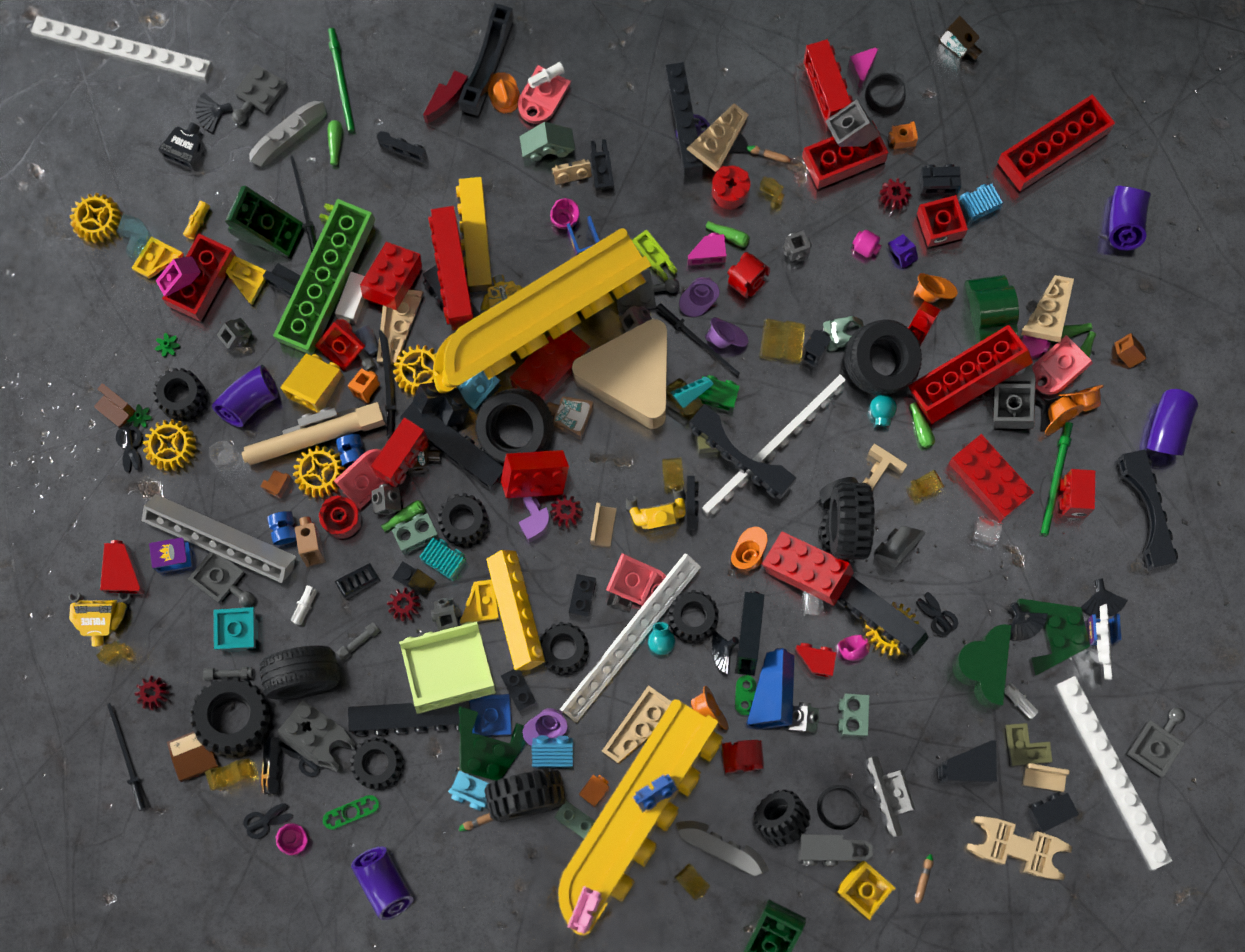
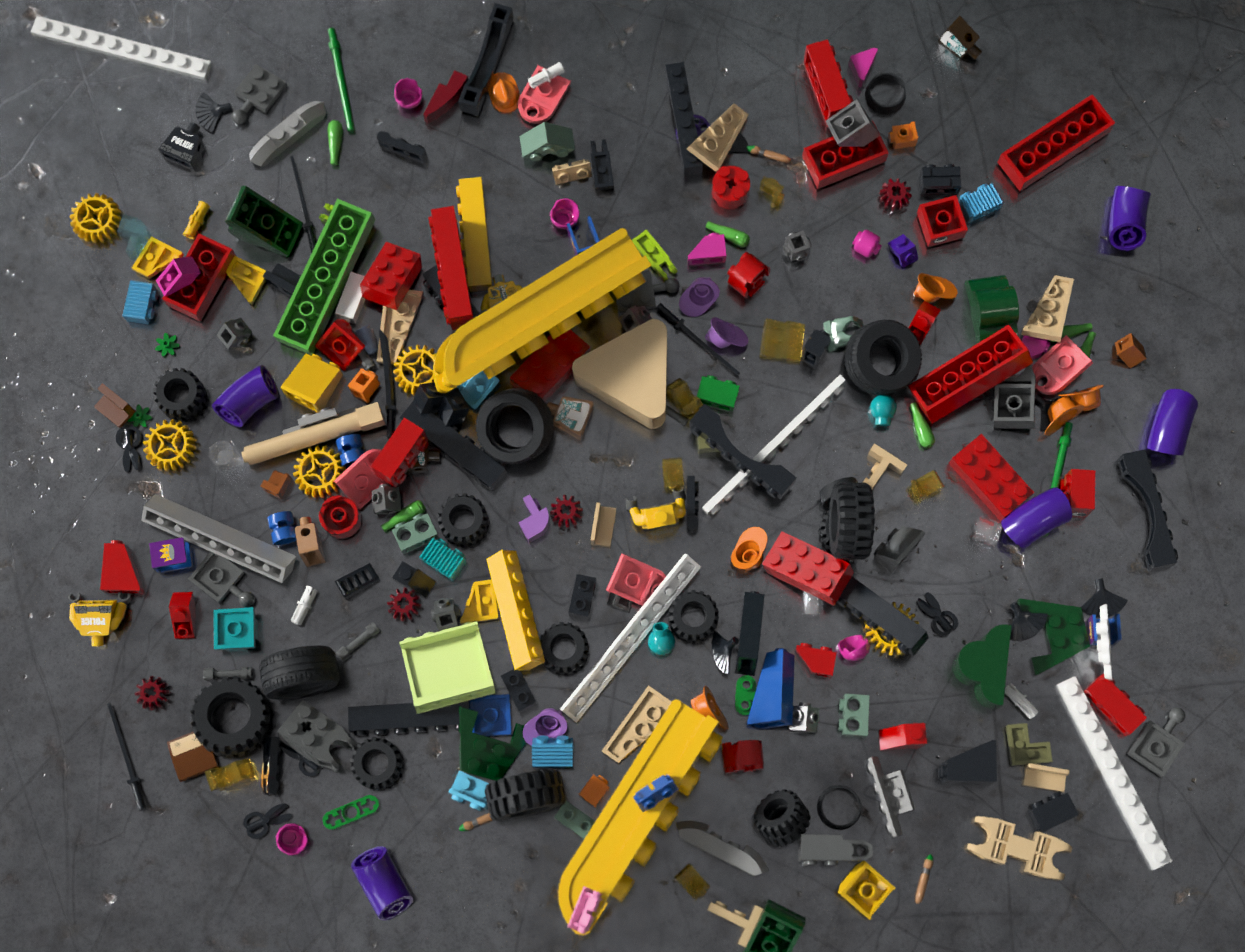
clear yellow bracket [96,641,132,664] -> none
red brick [501,450,569,498] -> none
teal slope [670,377,714,408] -> none
none -> dark azure brick [123,280,158,325]
none -> red slope [169,592,196,639]
none -> dark pink hair [394,78,422,109]
none -> tan bracket [707,900,763,947]
none -> red slope [878,723,927,751]
none -> dark purple brick [1001,487,1072,549]
none -> red brick [1083,673,1147,736]

